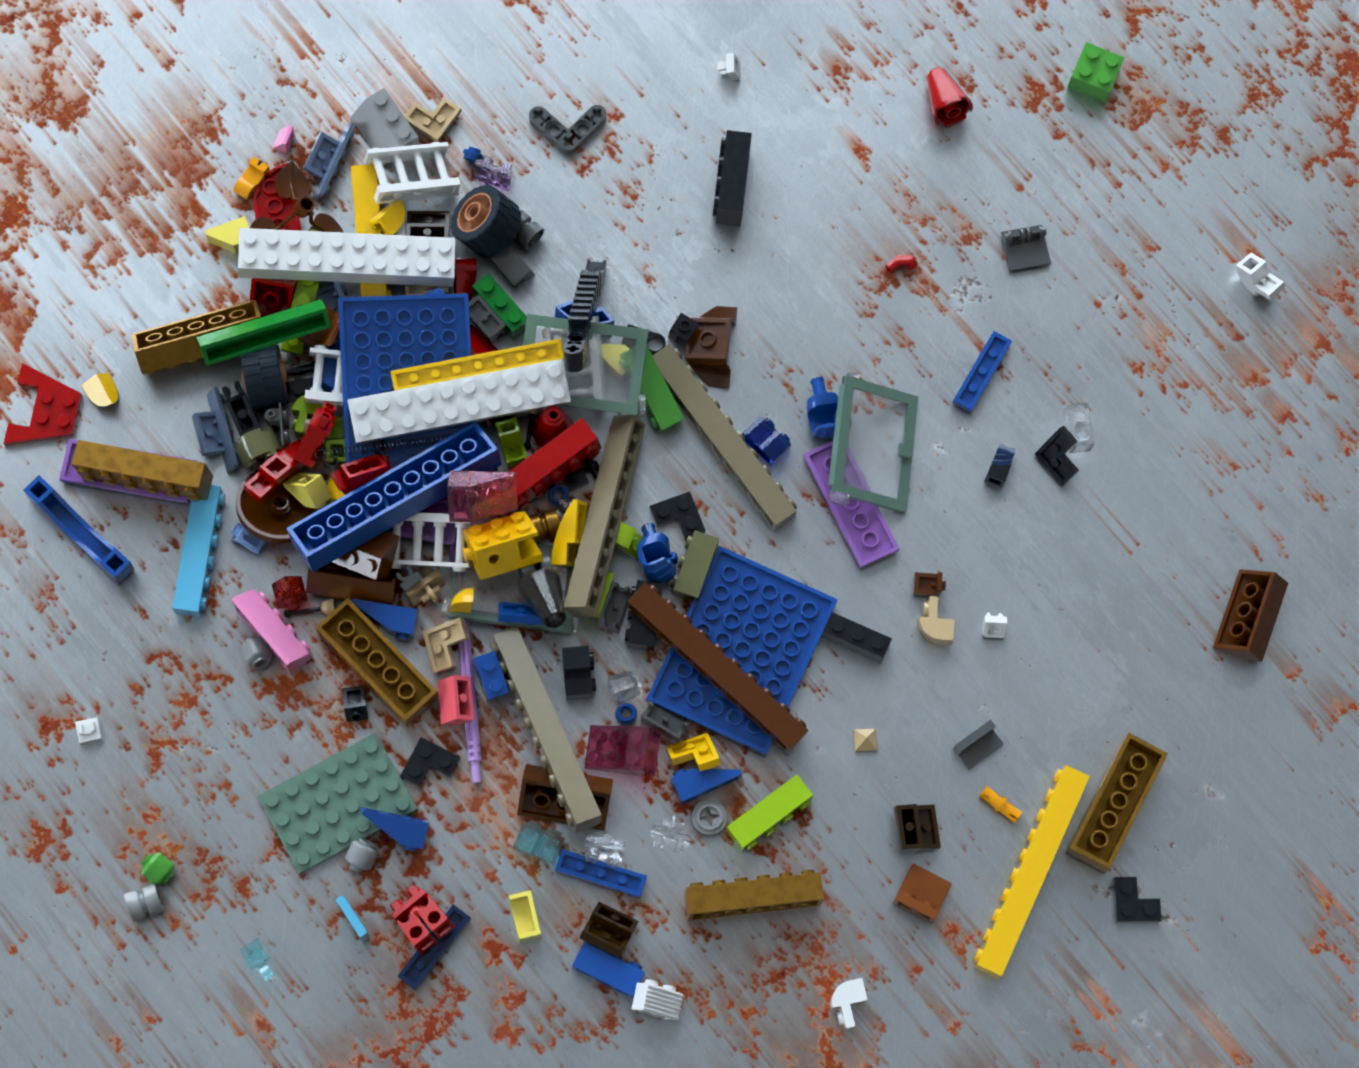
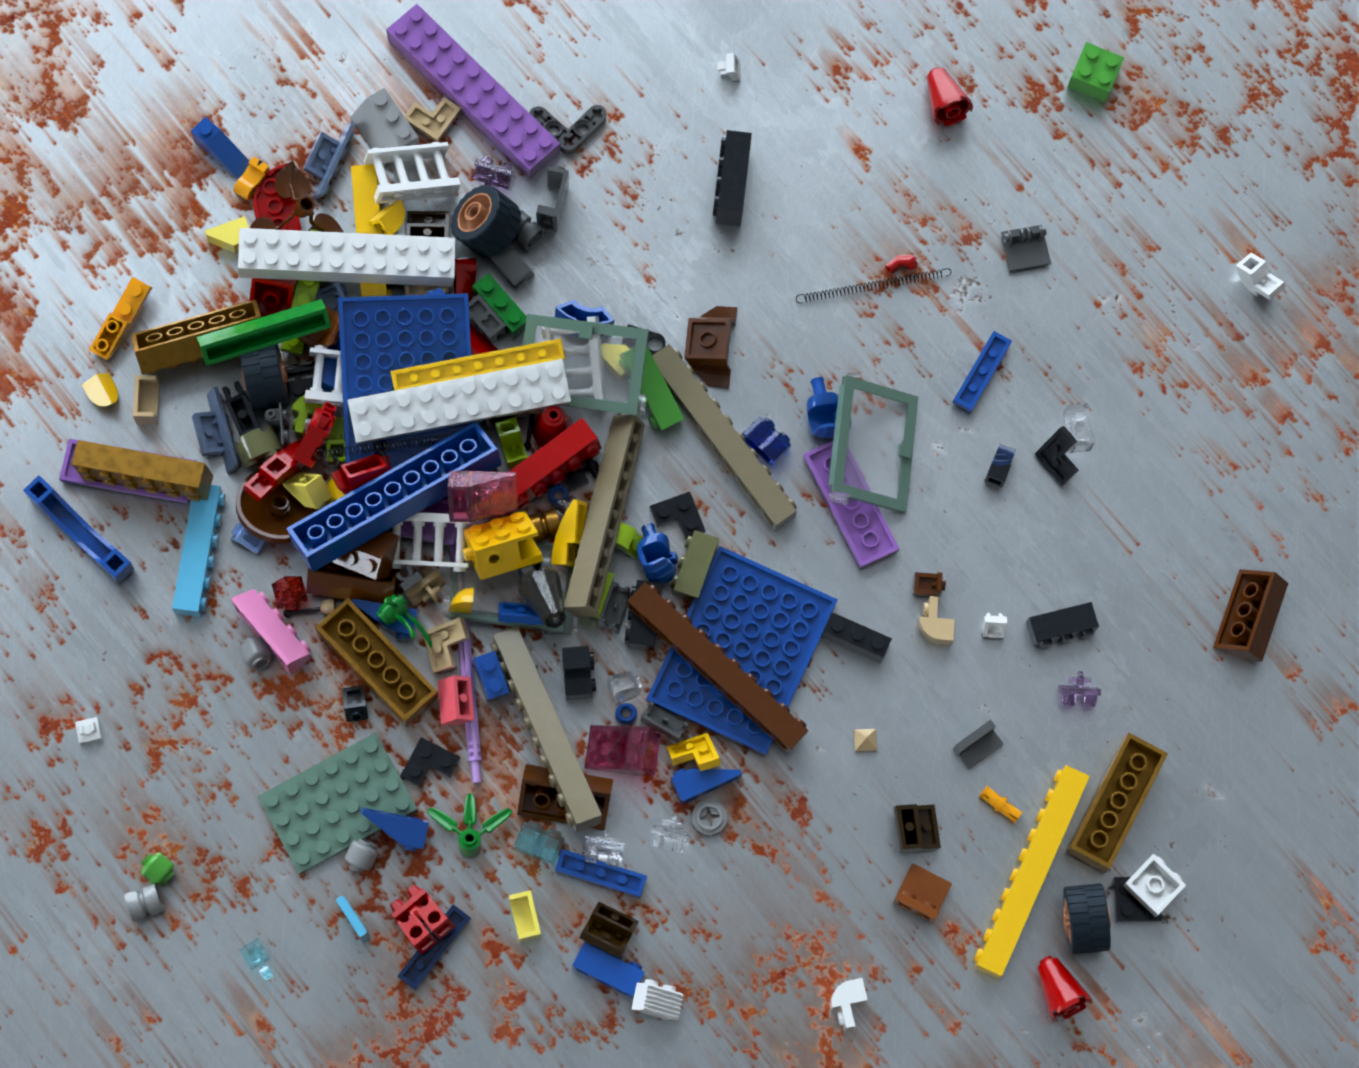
red wing [3,363,82,446] -> none
bright pink slope [274,125,295,153] -> none
blue plate [463,147,484,164] -> none
black piece [563,260,607,373] -> none
black bracket [668,313,698,341] -> none
pearl gold brick [684,870,824,921] -> none
lime brick [726,774,813,851] -> none
none -> light orange slope [89,276,153,360]
none -> tan panel [133,375,160,424]
none -> blue slope [191,117,249,179]
none -> green plant [376,594,432,648]
none -> medium lavender brick [386,4,560,179]
none -> green plant [427,793,512,857]
none -> dark grey panel [536,166,569,232]
none -> black piece [796,268,952,304]
none -> black brick [1026,602,1099,648]
none -> red cone [1038,956,1092,1022]
none -> clear purple hips [1058,671,1101,707]
none -> black wheel [1063,883,1111,954]
none -> white plate [1123,854,1186,917]

